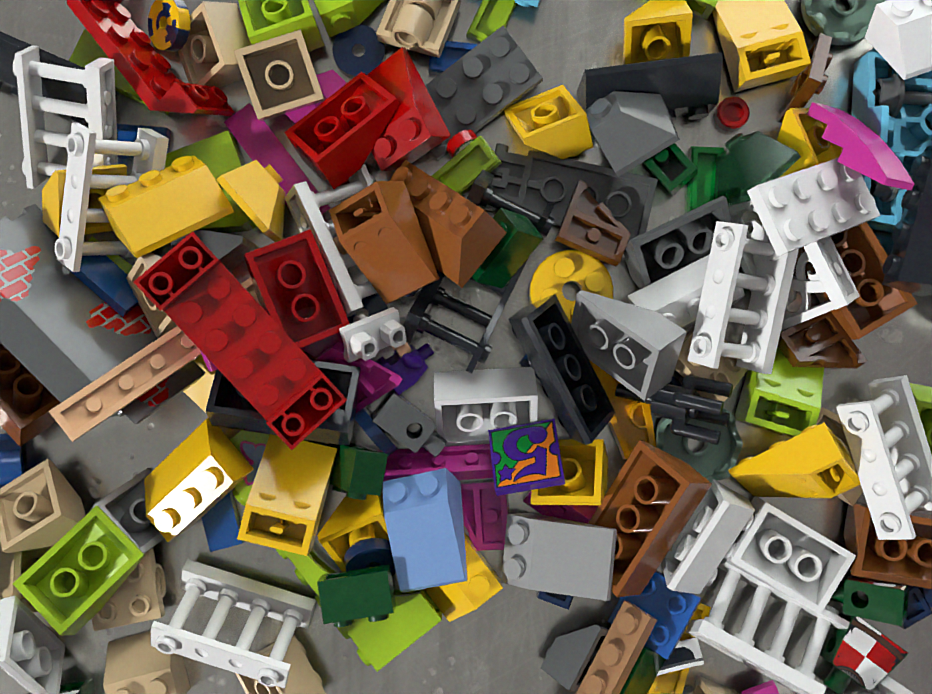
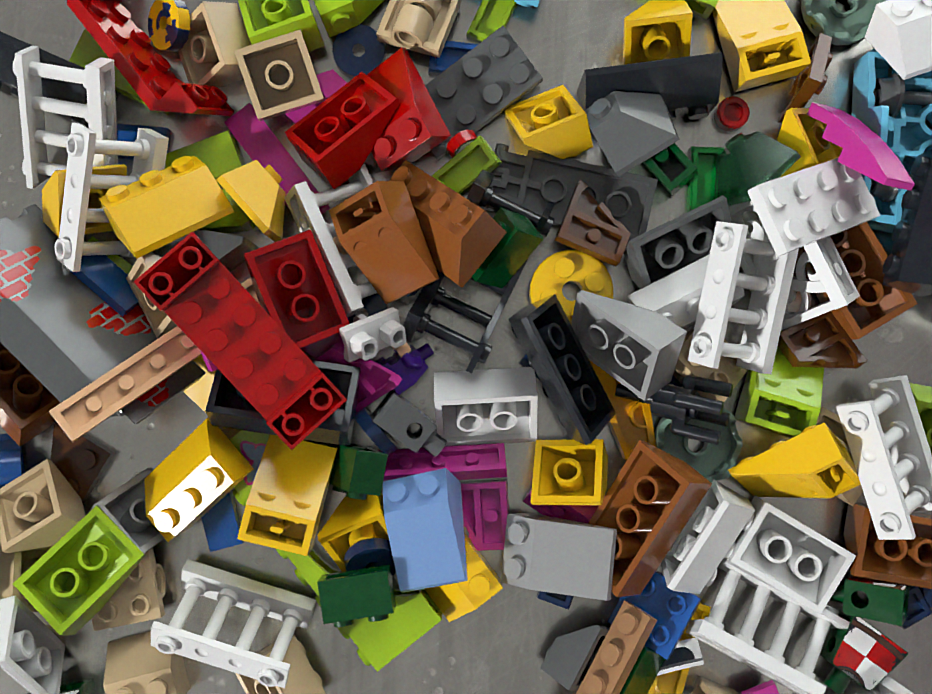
tile [488,419,565,496] -> none
none -> reddish brown wing [50,422,115,505]

